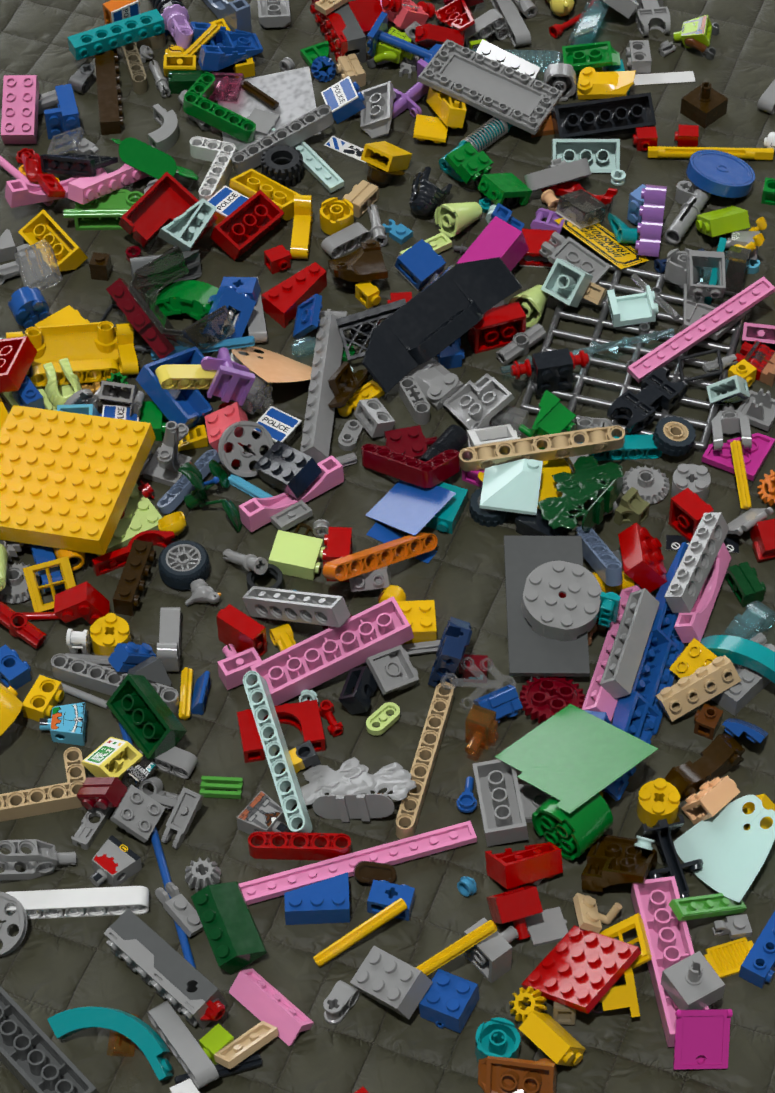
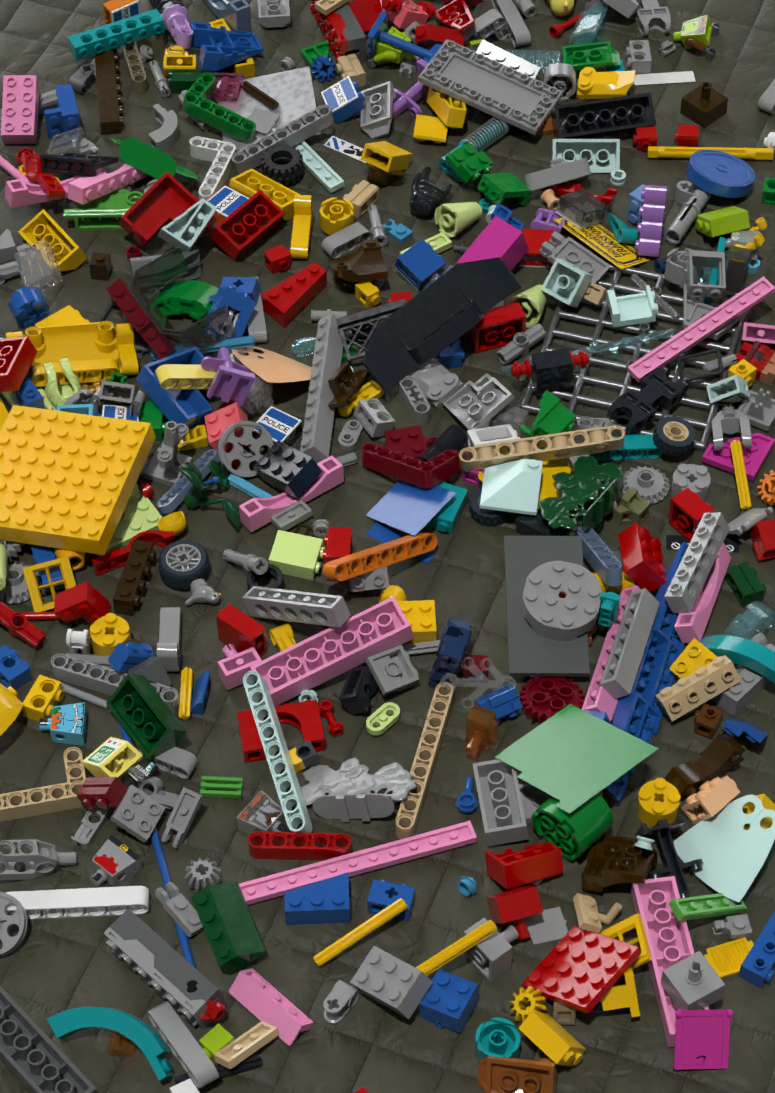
yellow axle [182,23,220,56] -> none
blue plate [293,293,322,339] -> none
dark brown tile [353,861,396,884] -> none

